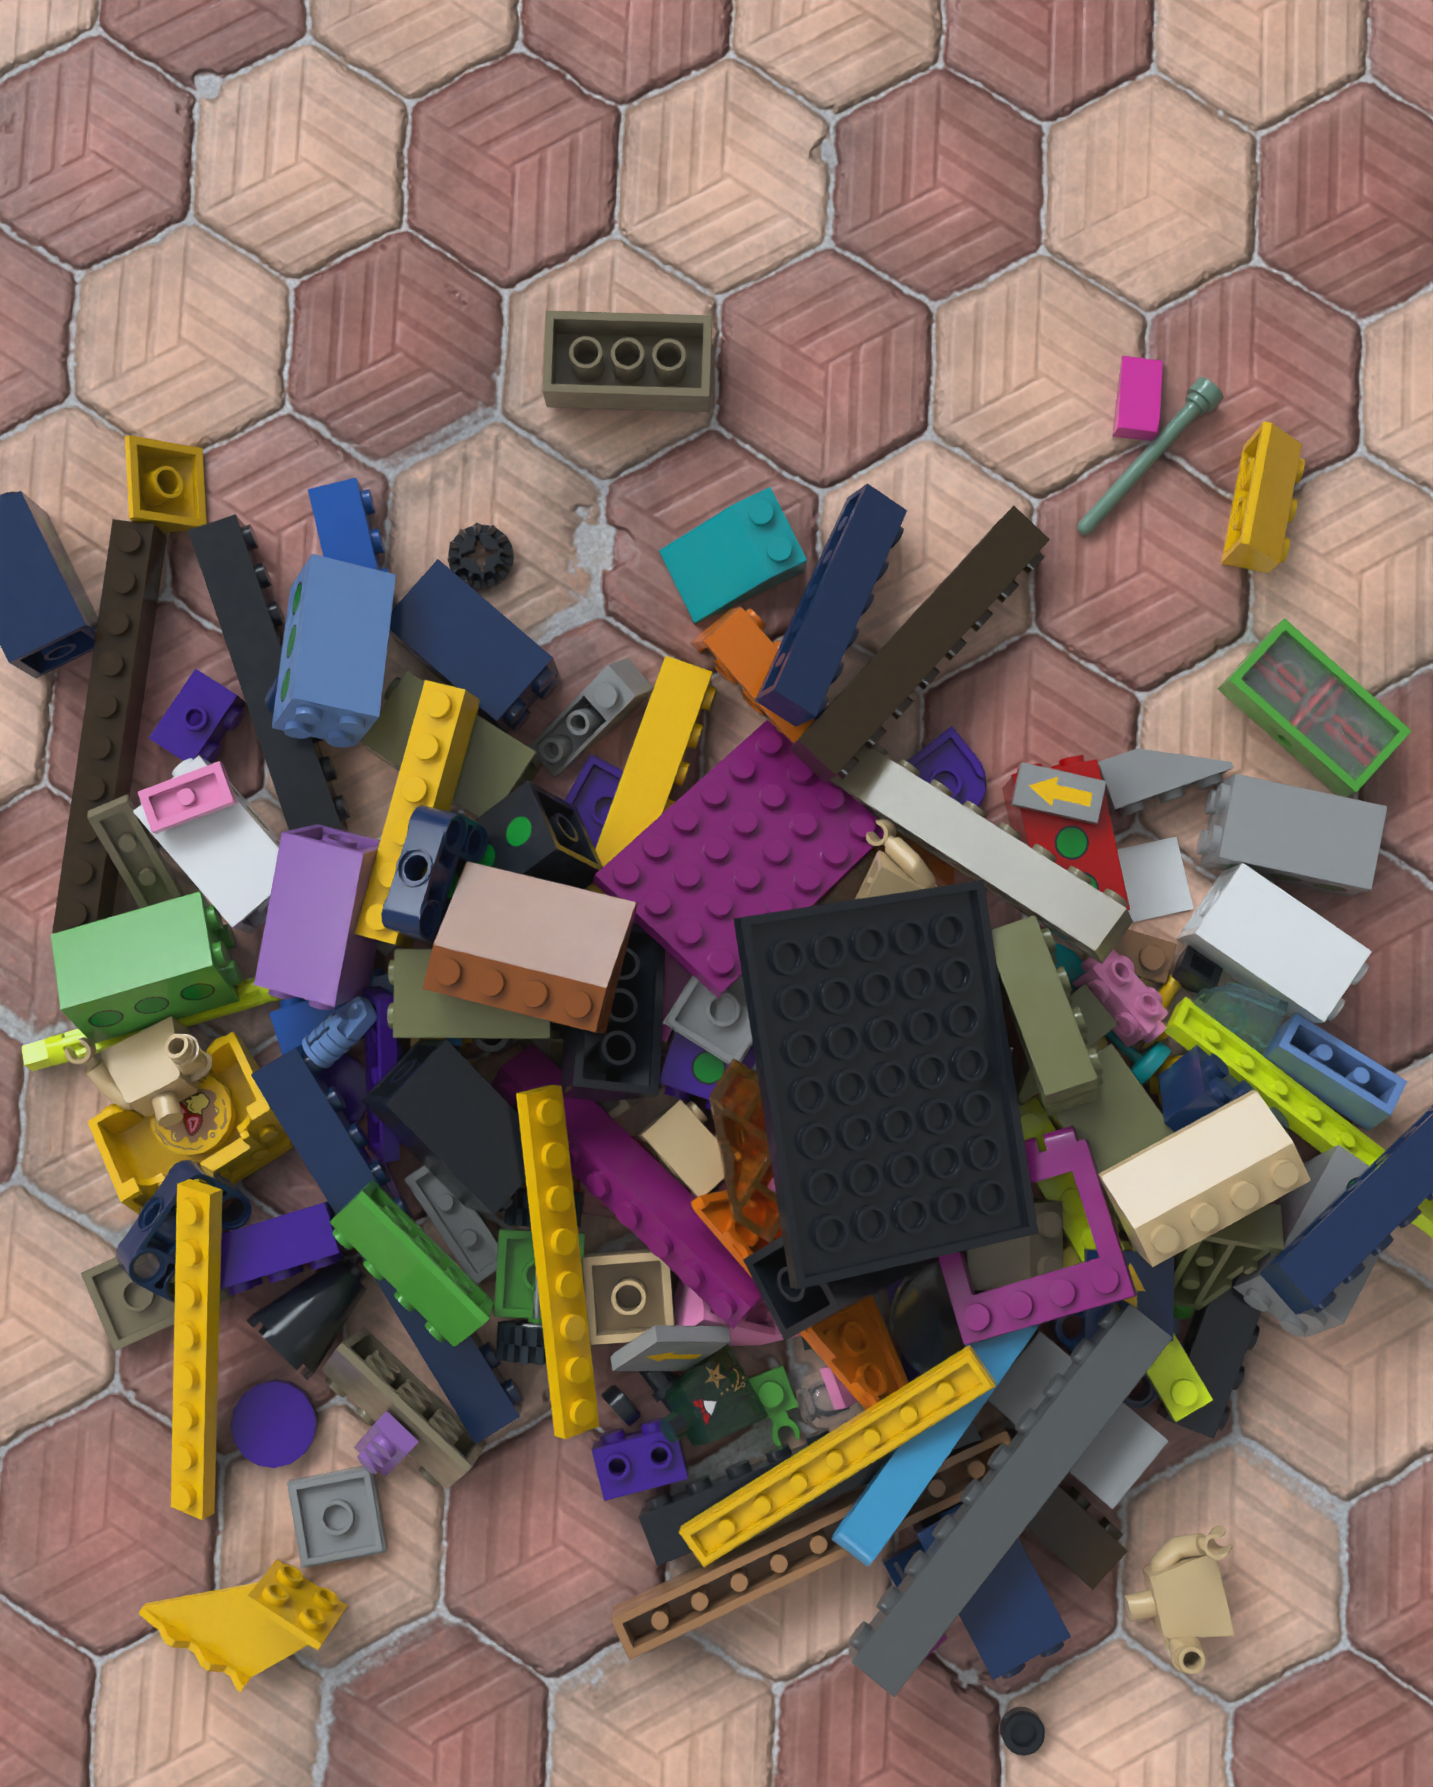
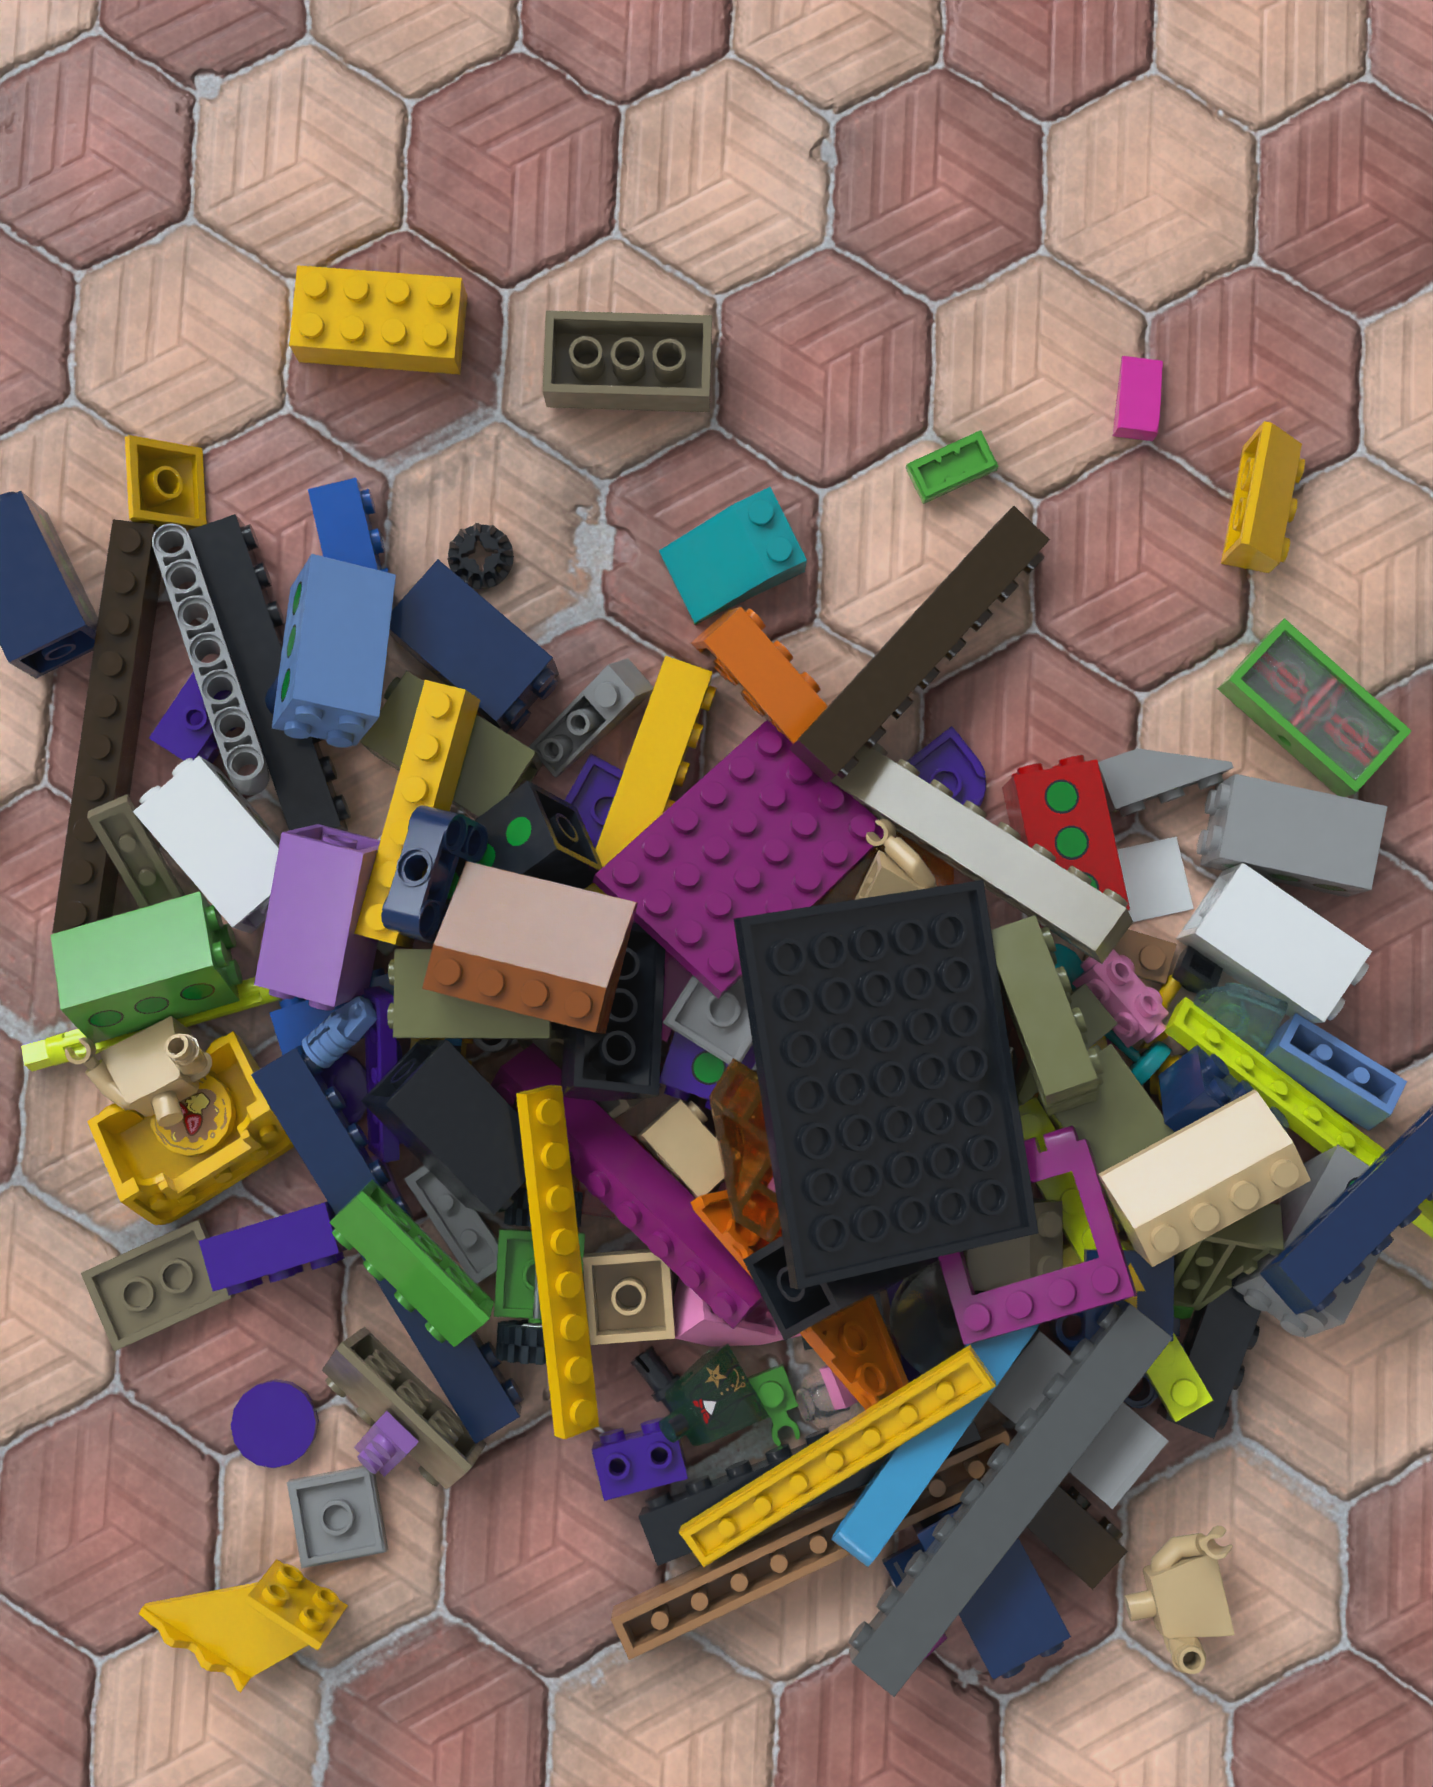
dark blue beam [116,1160,252,1303] -> none
bright pink plate [138,761,238,834] -> none
yellow plate [171,1179,223,1520] -> none
black cone [246,1259,366,1380] -> none
black tile [601,1385,641,1427] -> none
light grey tile [610,1325,731,1371] -> none
dark blue brick [755,483,907,727] -> none
black tile [1000,1707,1045,1756] -> none
light grey tile [1011,762,1107,825] -> none
sand green piece [1077,377,1224,535] -> none
none -> light grey beam [152,523,270,796]
none -> yellow brick [289,265,467,375]
none -> bright green plate [906,430,999,504]

